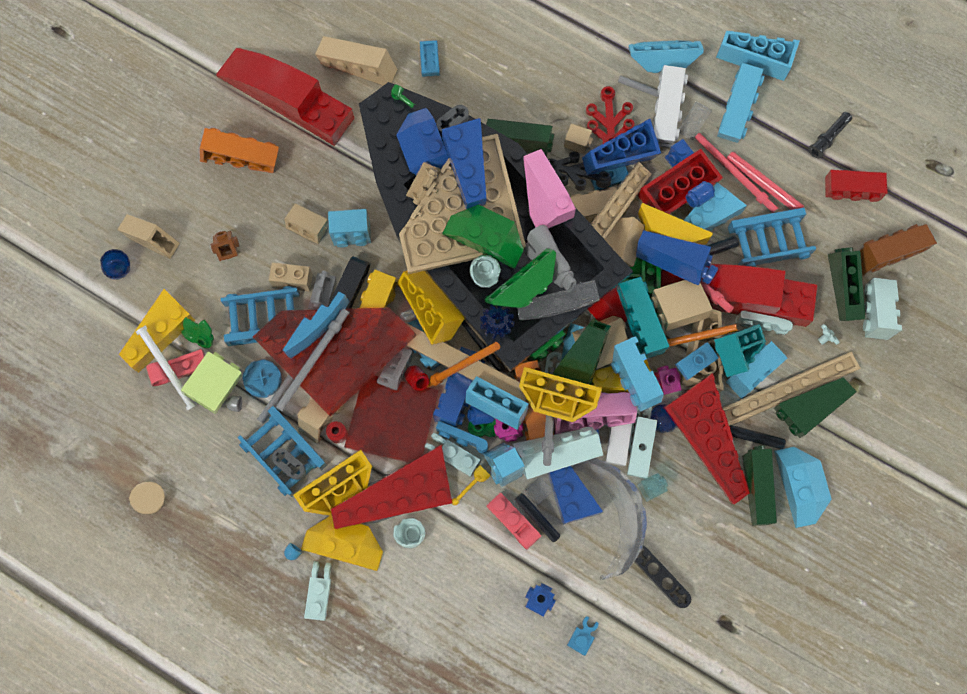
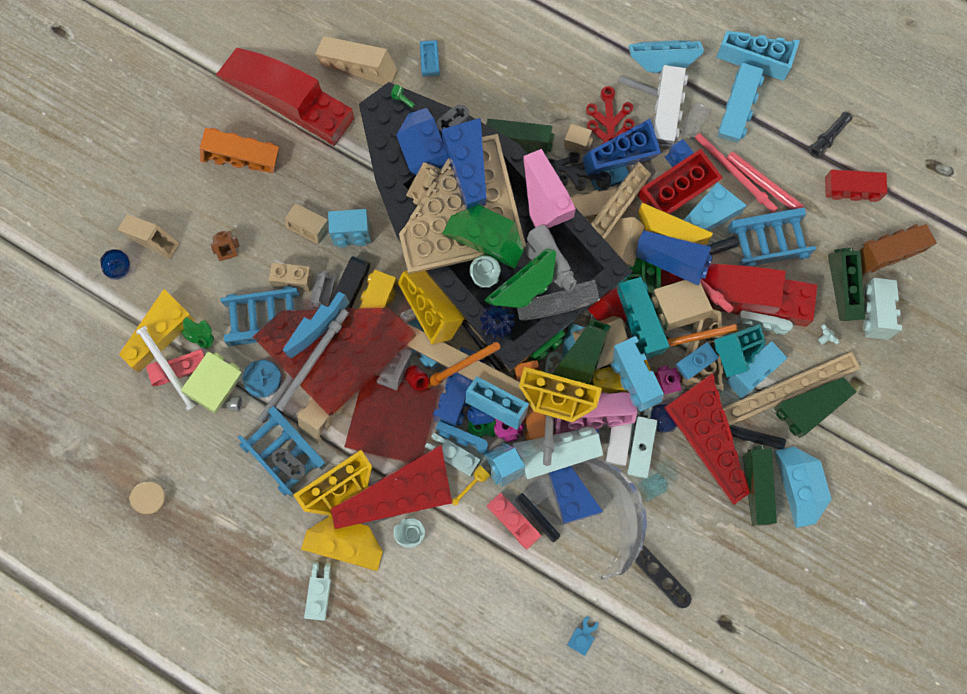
dark azure hinge [284,543,302,560] -> none
red brick [326,421,348,444] -> none
blue brick [524,583,556,617] -> none
blue brick [685,181,715,208] -> none
blue tile [702,265,718,285] -> none

